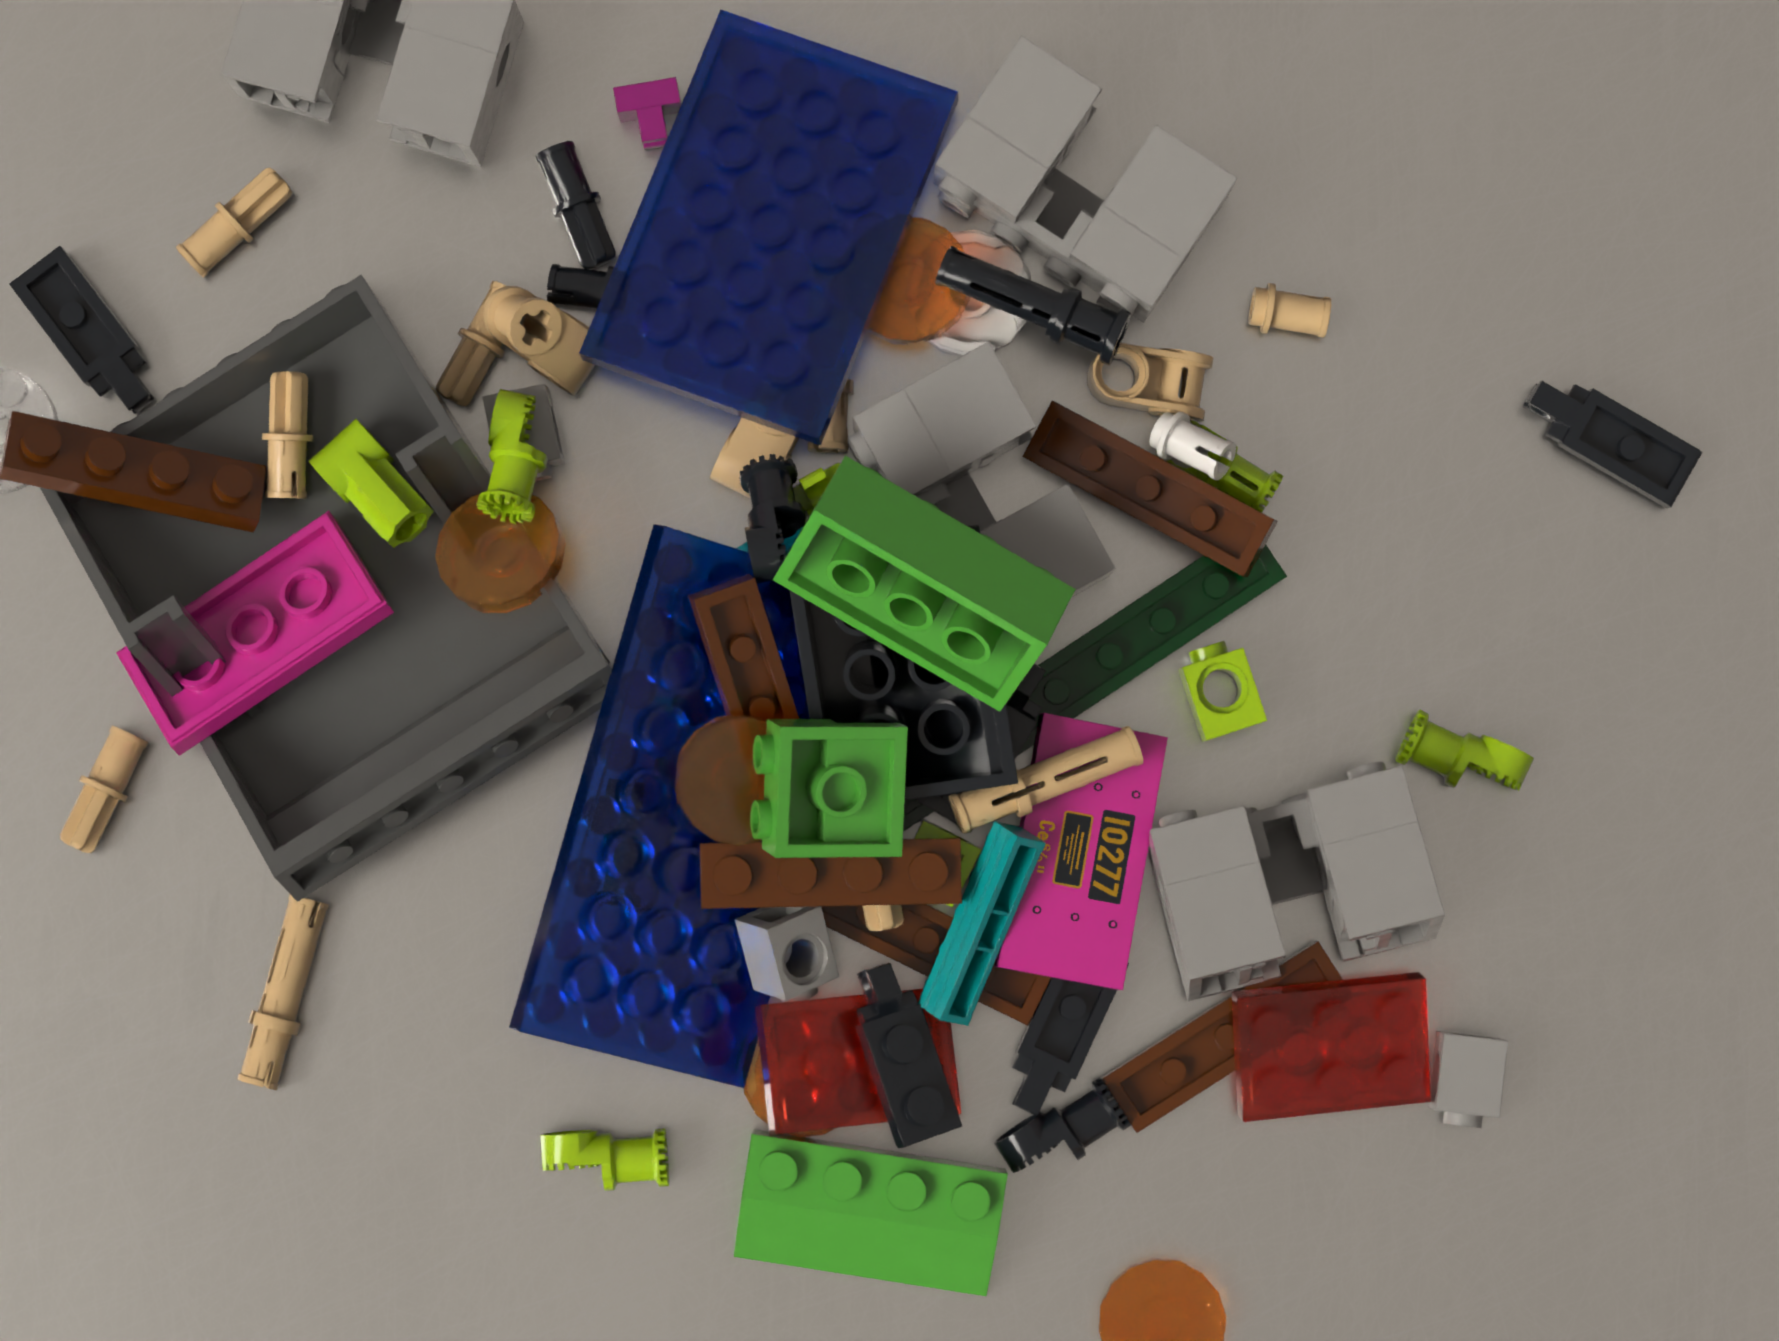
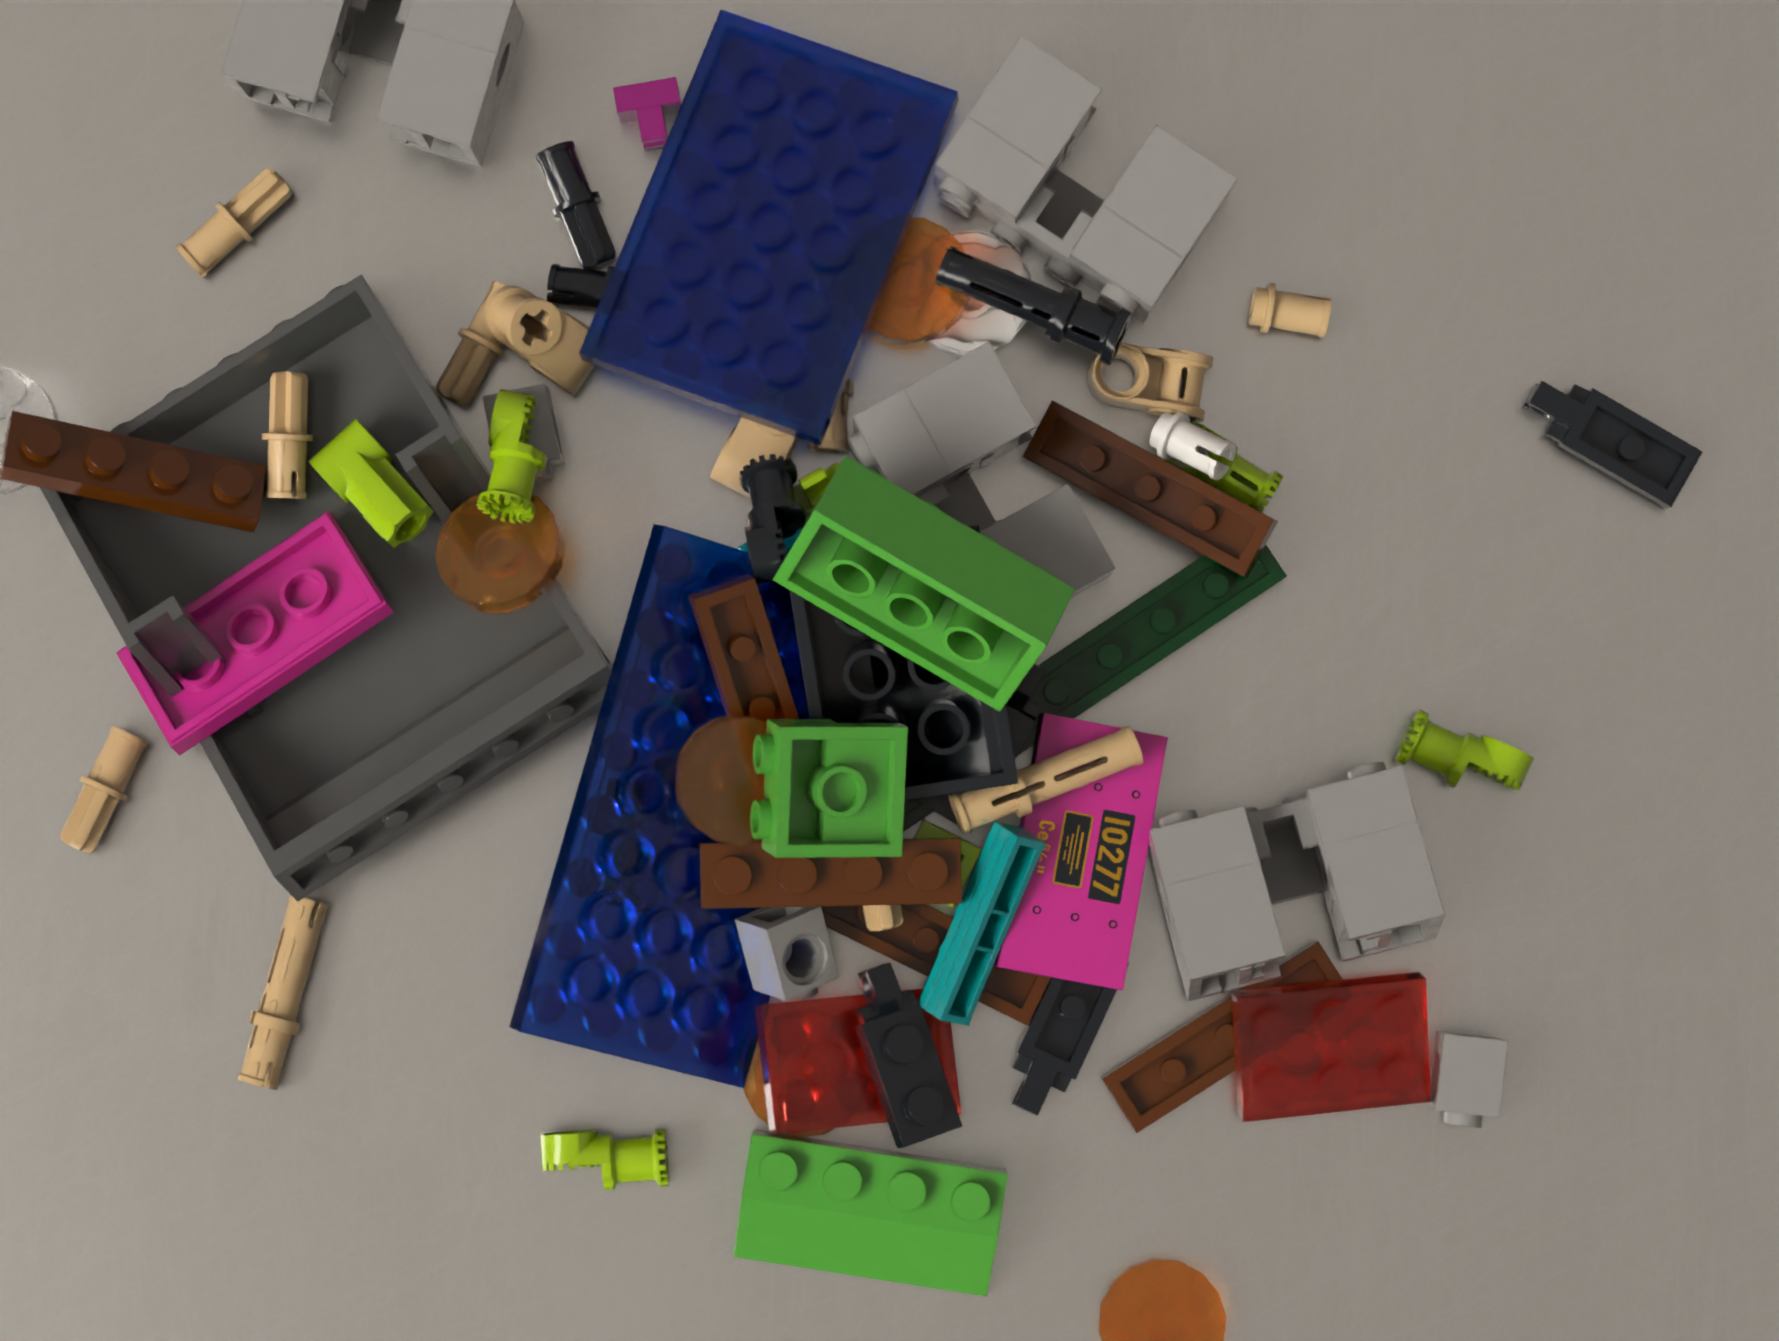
black hinge [9,246,155,414] -> none
black connector [994,1077,1131,1173] -> none
lime brick [1178,641,1267,742] -> none

